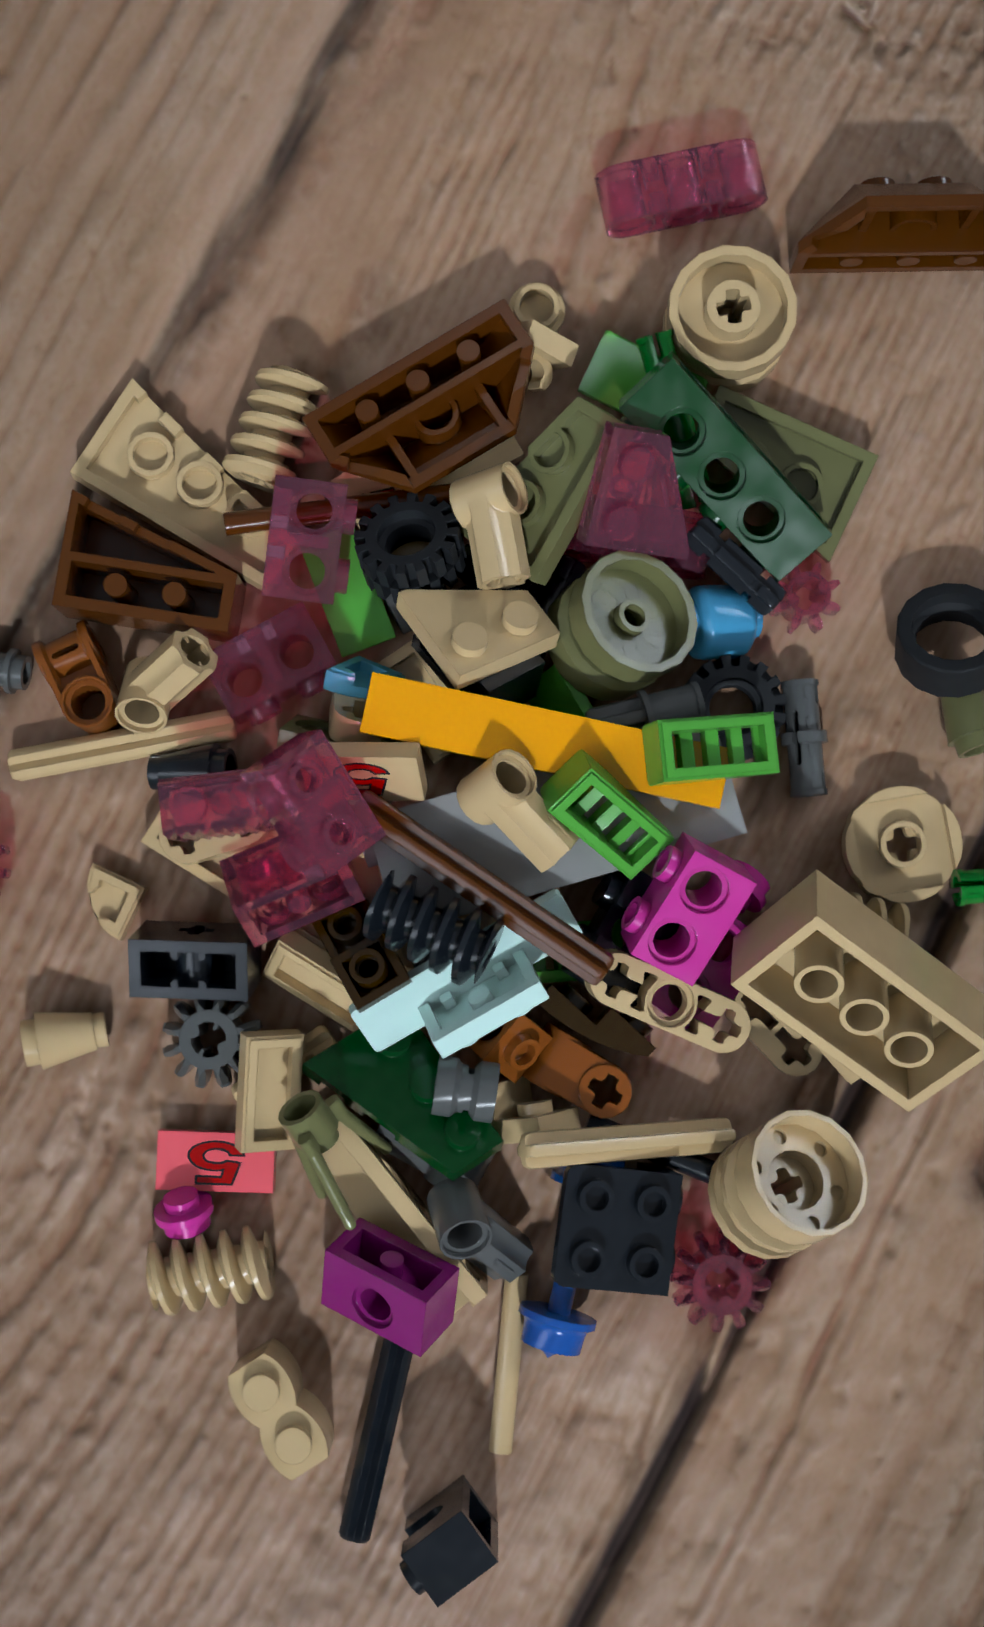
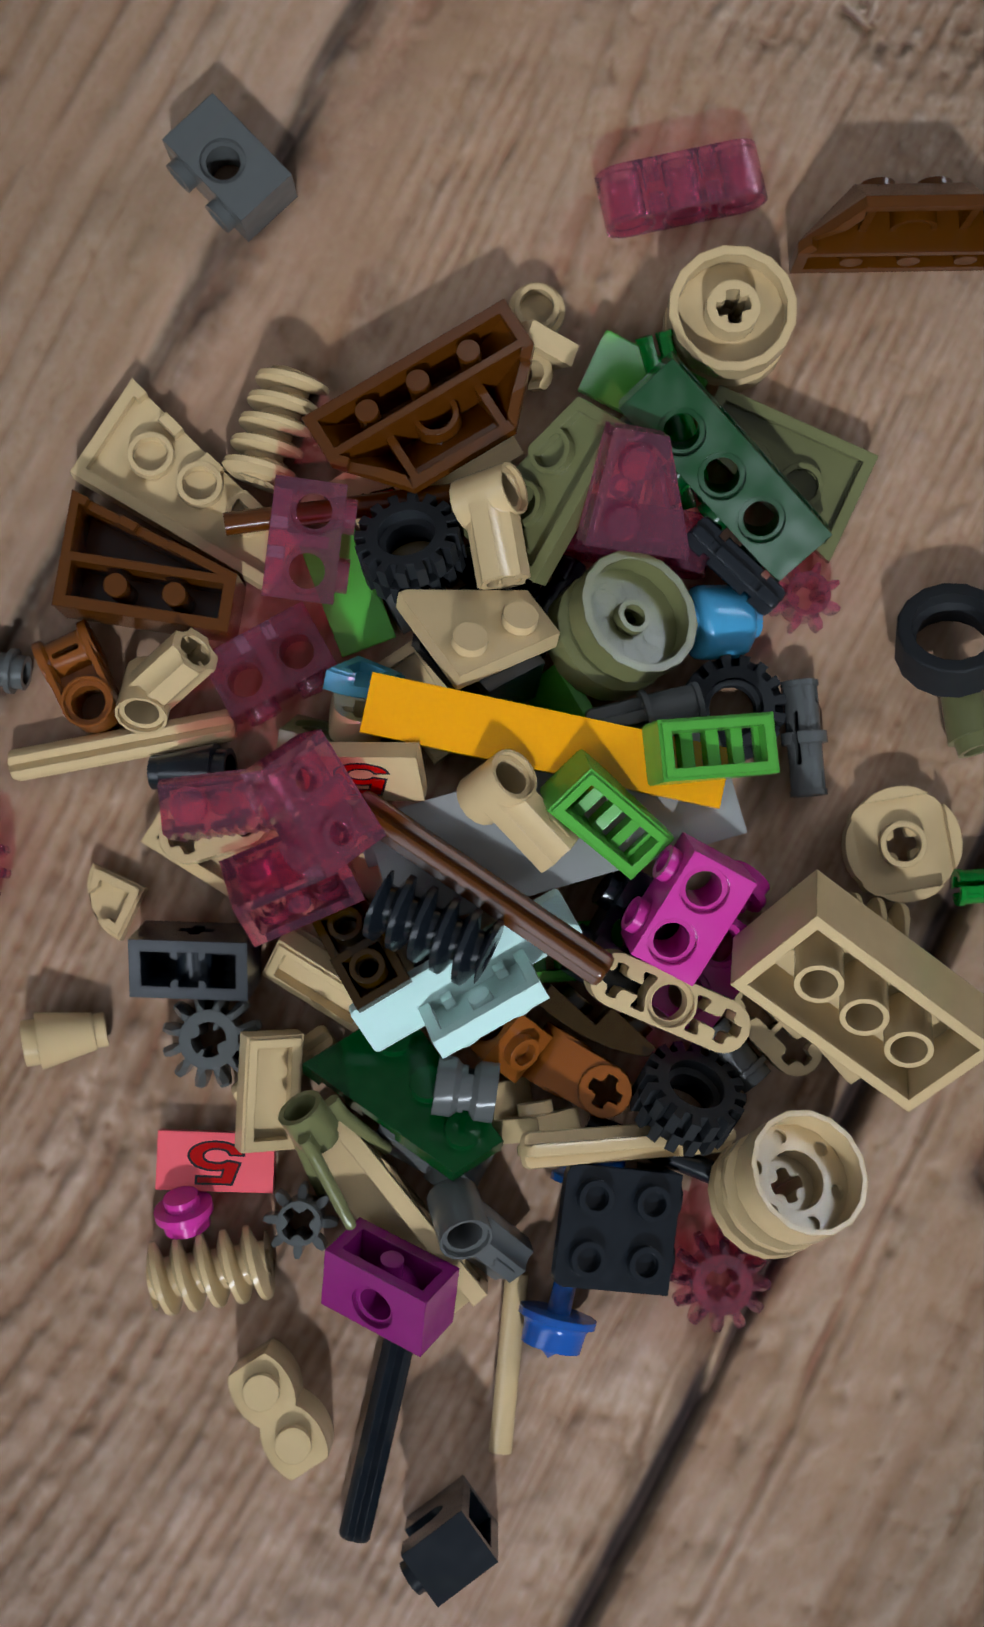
none -> dark grey brick [162,93,298,242]
none -> dark grey gear [263,1181,339,1259]
none -> black tyre [629,1041,747,1157]
none -> dark grey pin [706,1017,771,1093]

